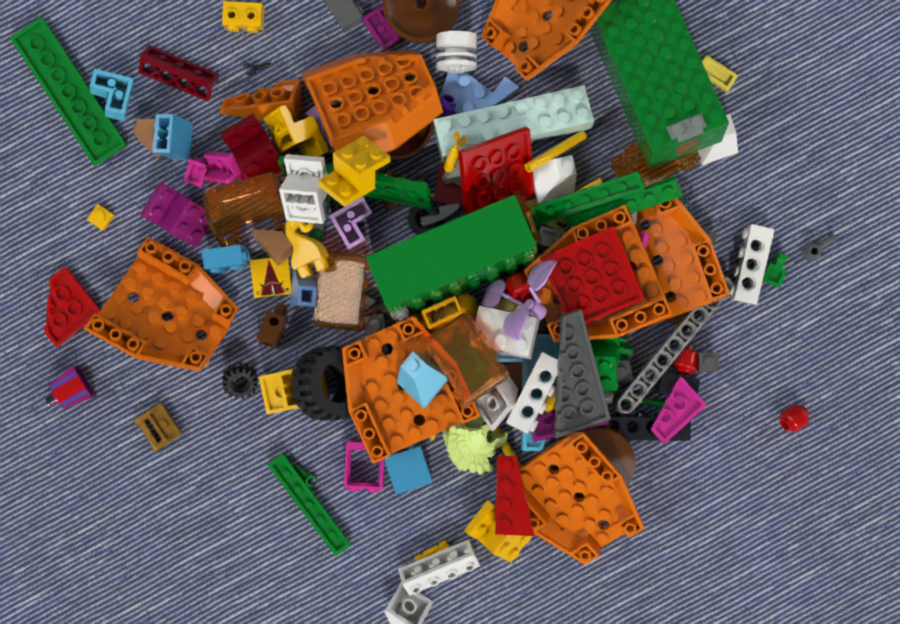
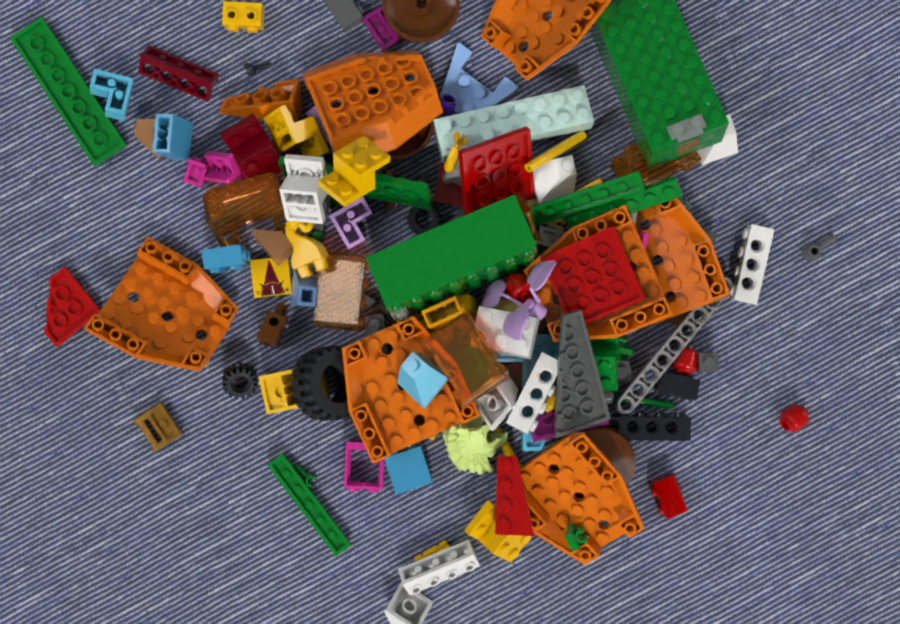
torso [45,365,96,409] -> none
yellow plate [87,204,115,231] -> none
magenta bracket [139,182,216,248] -> none
dark grey slope [421,203,459,228] -> none
white wheel [436,31,477,73] -> none
dark pink wing [650,376,707,444] -> none
light yellow tile [702,55,738,93] -> none
green plate [763,253,788,288] -> none
none -> green tile [565,523,589,551]
none -> red brick [649,473,688,519]

